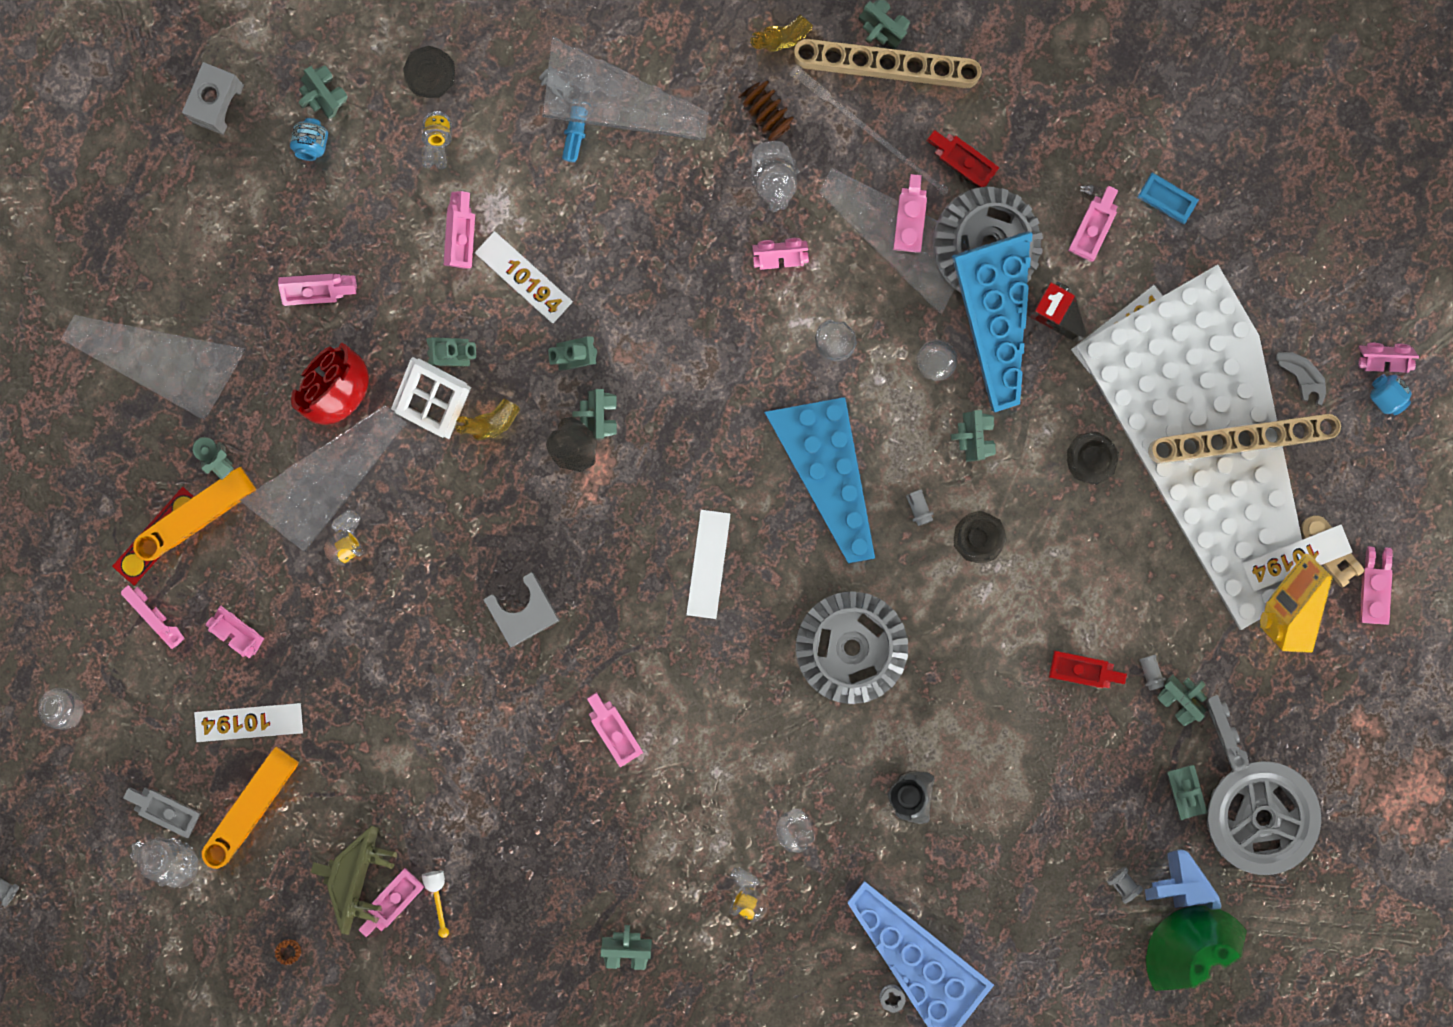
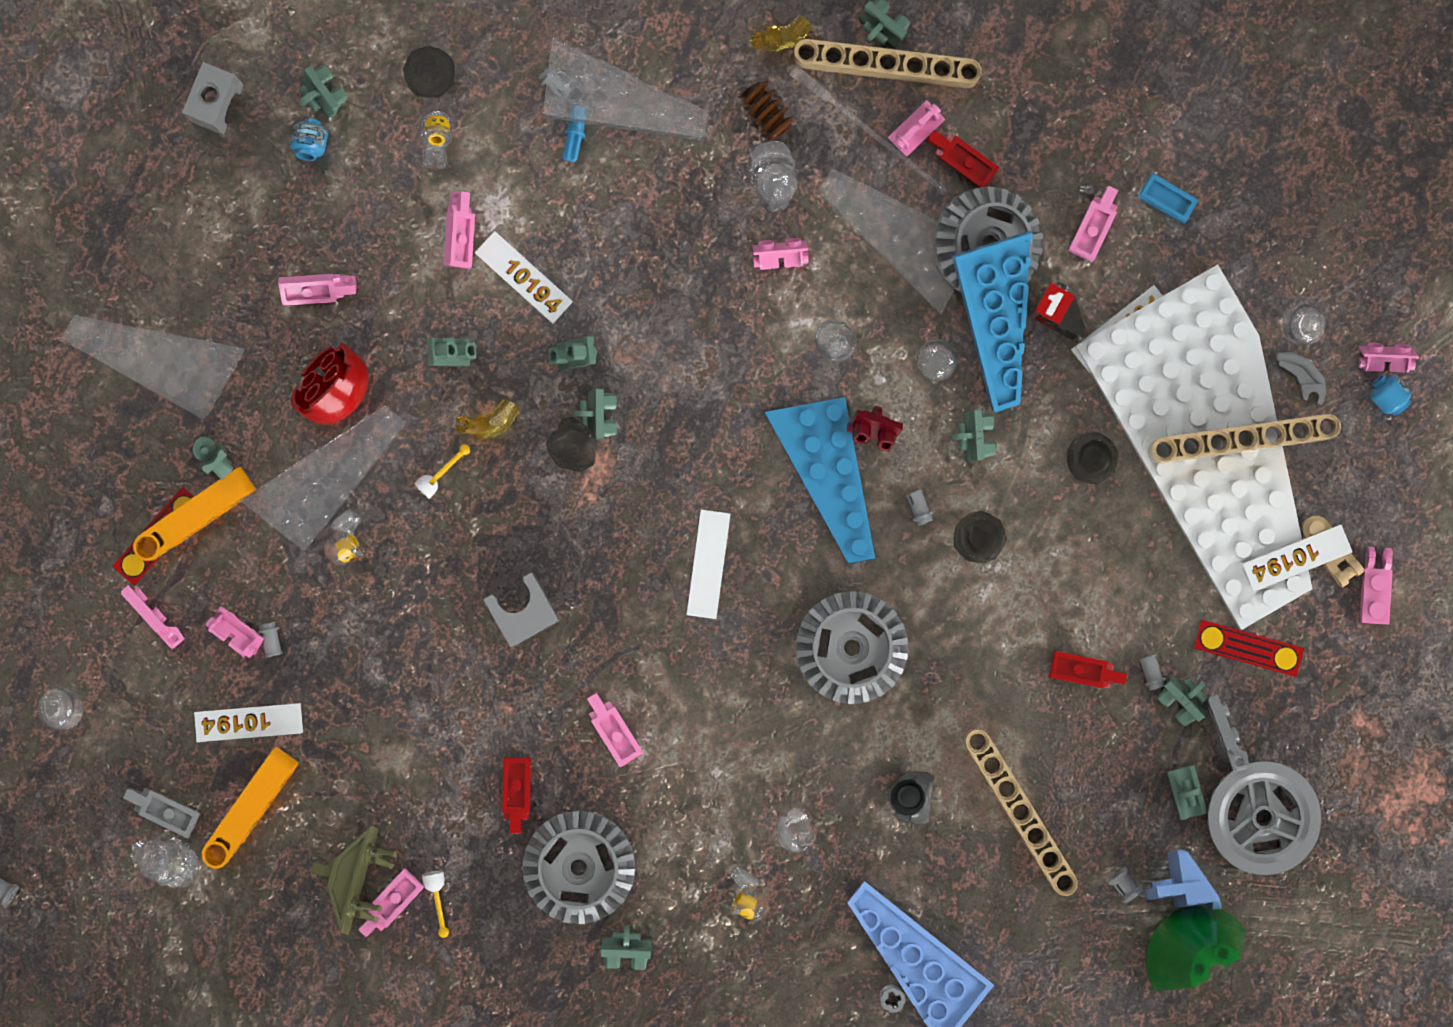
dark orange bush [275,939,301,965] -> none
white piece [391,357,471,439] -> none
bright pink hinge [893,174,927,253] -> none
yellow slope [1260,554,1332,652] -> none
none -> light grey pin [257,622,283,658]
none -> hinge [414,444,470,499]
none -> red hinge [502,757,532,834]
none -> light grey gear [522,810,635,924]
none -> dark red hips [846,405,903,452]
none -> bright pink hinge [888,100,946,157]
none -> tan beam [963,729,1078,896]
none -> sticker [1194,620,1304,677]
none -> clear hair [1280,304,1326,346]

